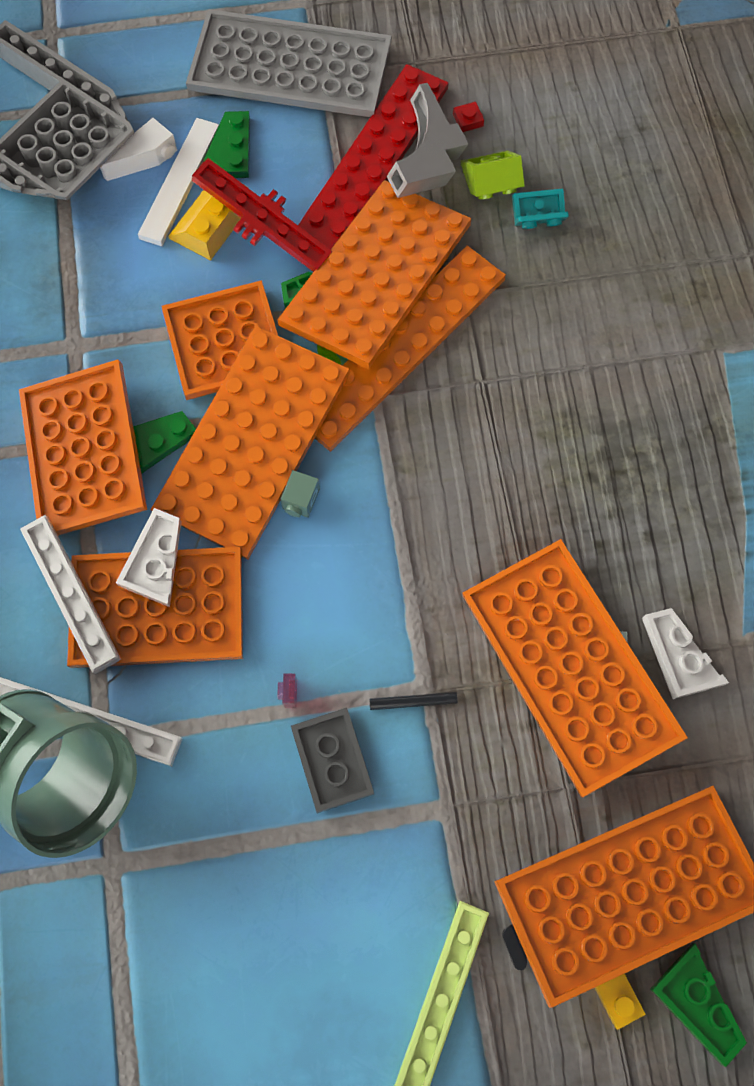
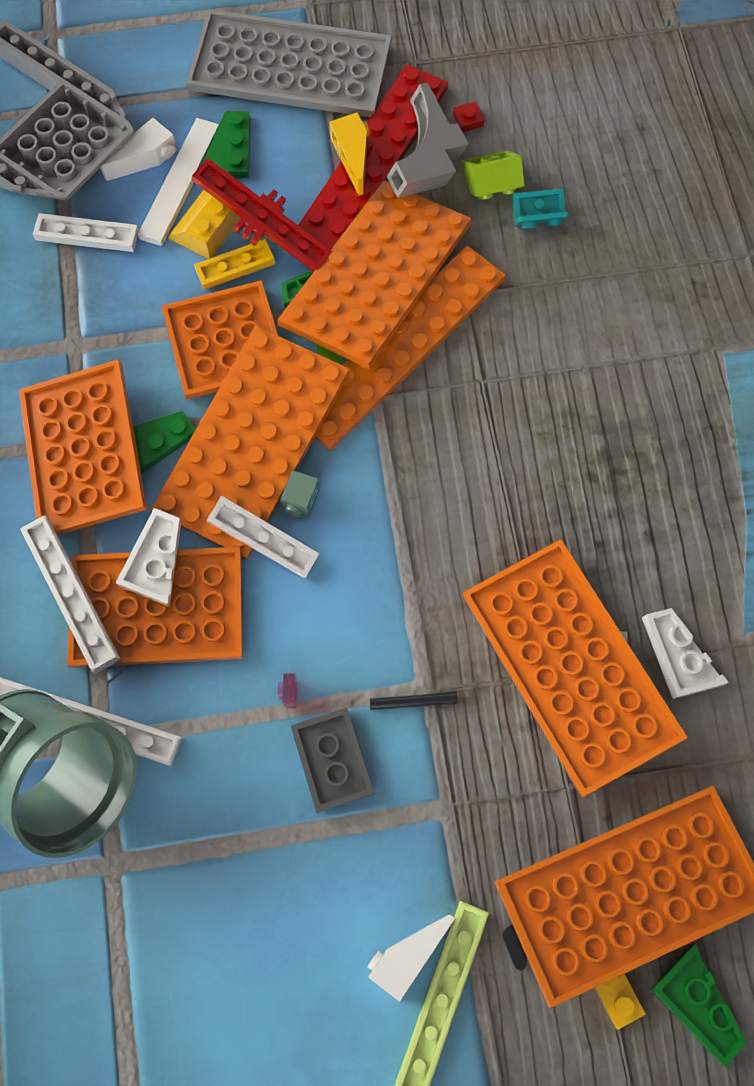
none -> white plate [33,213,139,252]
none -> yellow plate [194,239,275,290]
none -> white plate [207,496,319,578]
none -> yellow slope [330,112,370,195]
none -> white slope [367,914,455,1002]

